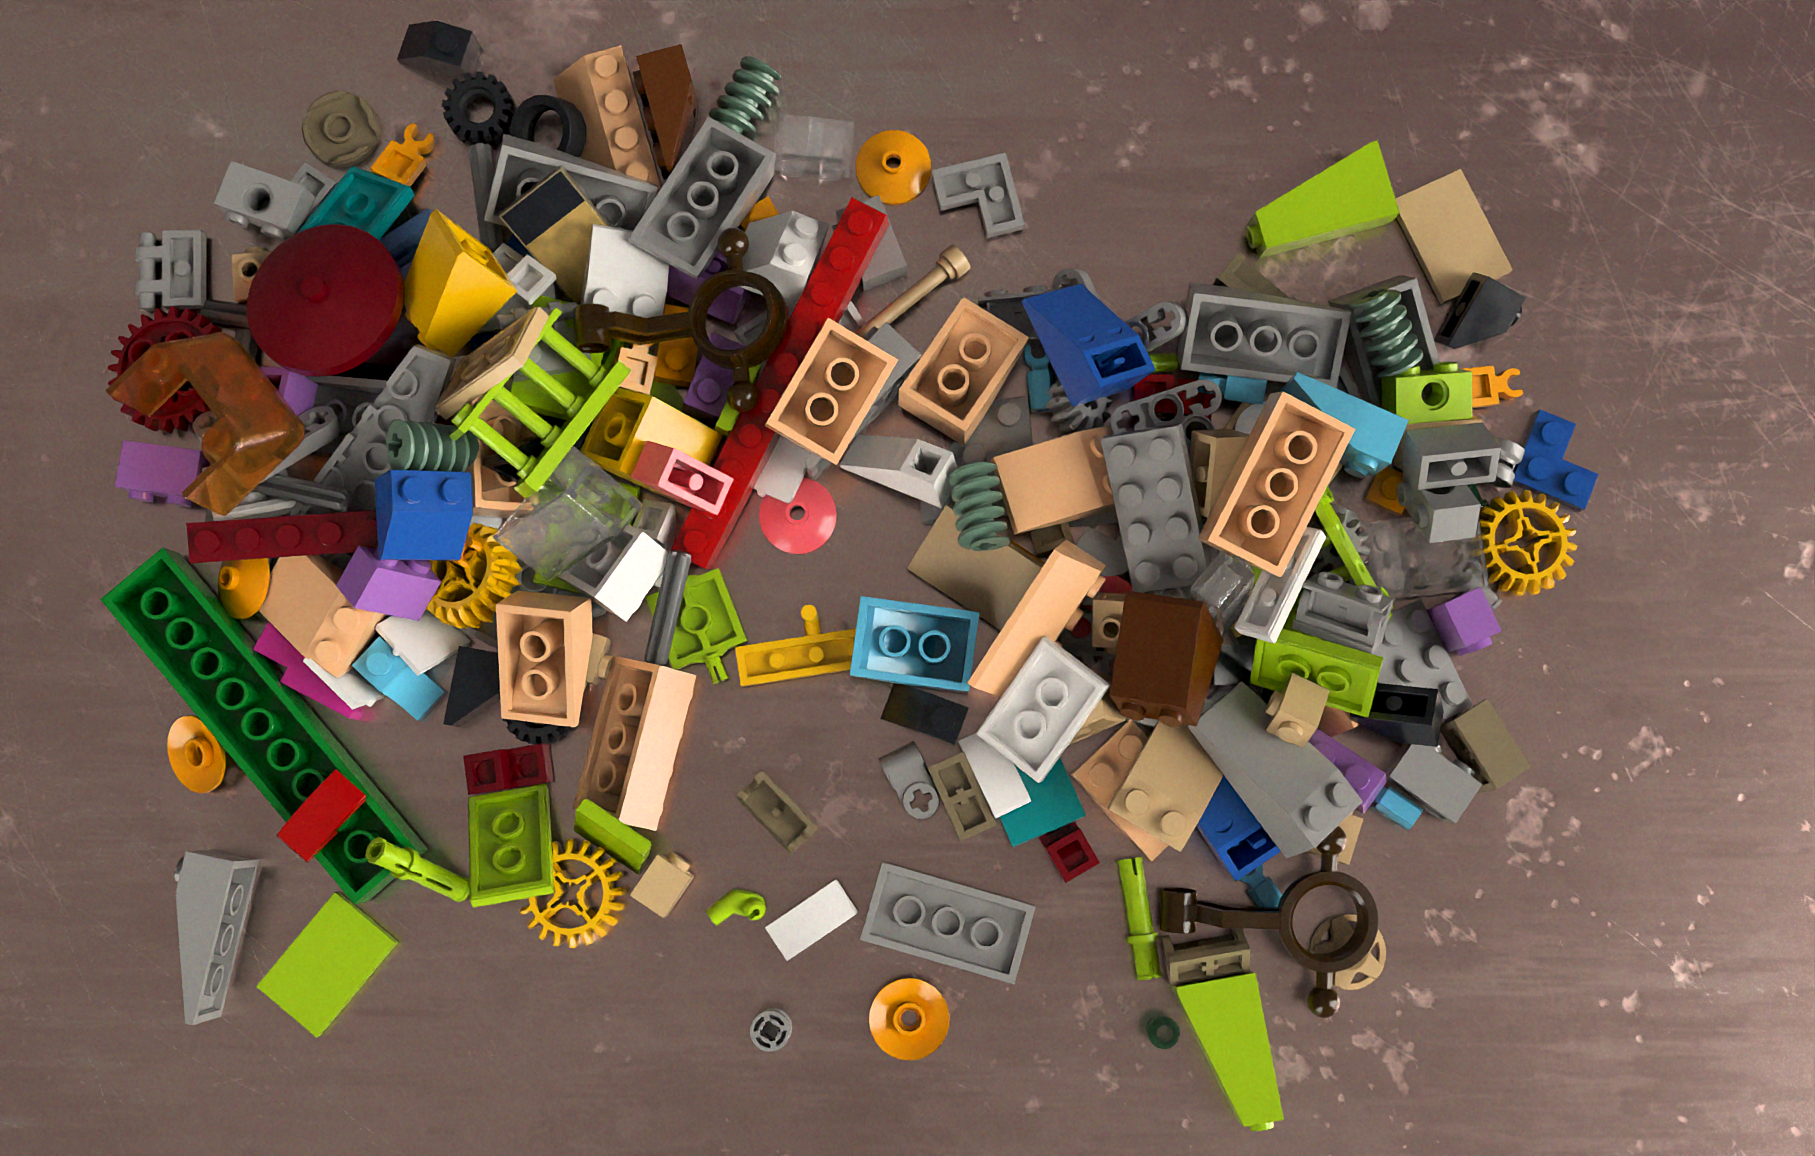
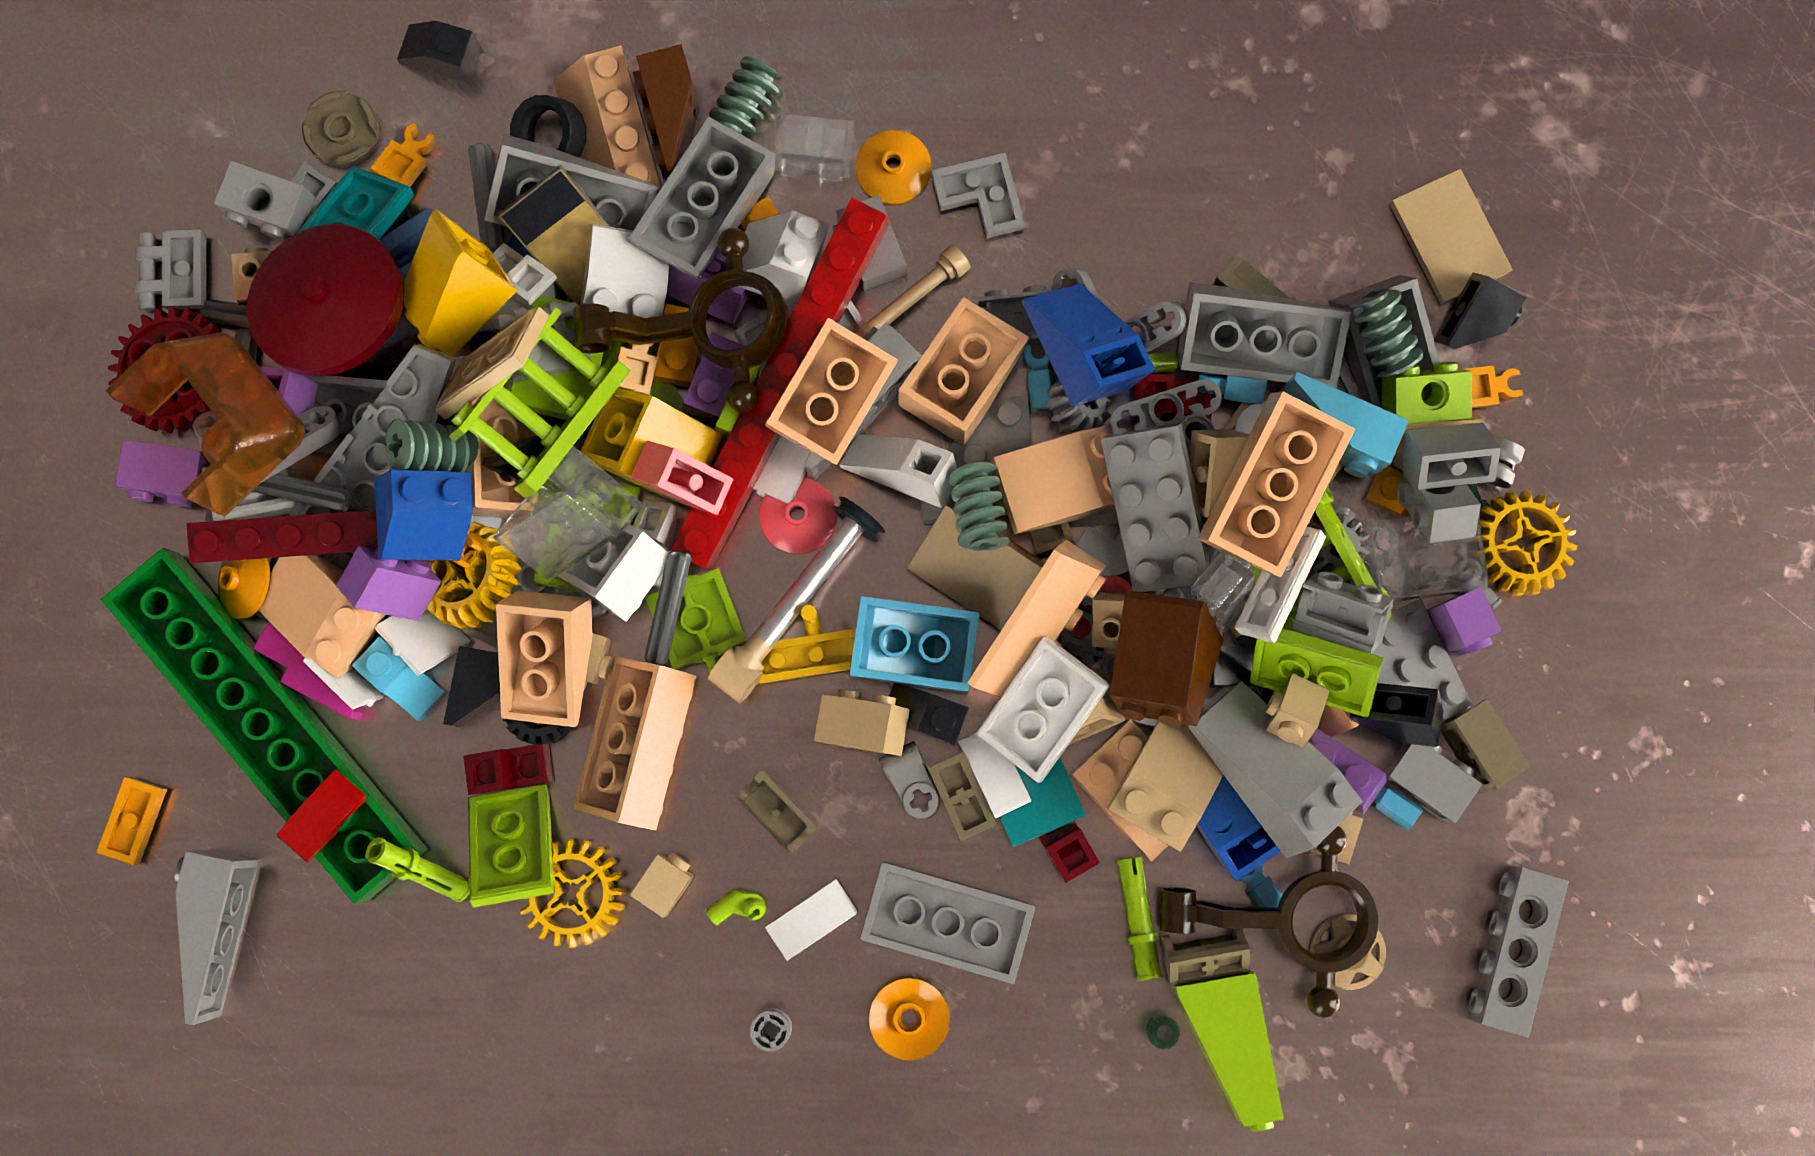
light orange dish [167,715,226,793] -> none
lime tile [256,891,398,1038] -> none
black tyre [442,71,516,146] -> none
lime tile [574,798,652,875] -> none
lime slope [1246,140,1400,258] -> none
blue plate [1513,409,1599,512] -> none
none -> light orange plate [96,777,167,865]
none -> piece [708,496,885,703]
none -> tan brick [814,689,910,757]
none -> light grey brick [1469,866,1569,1038]

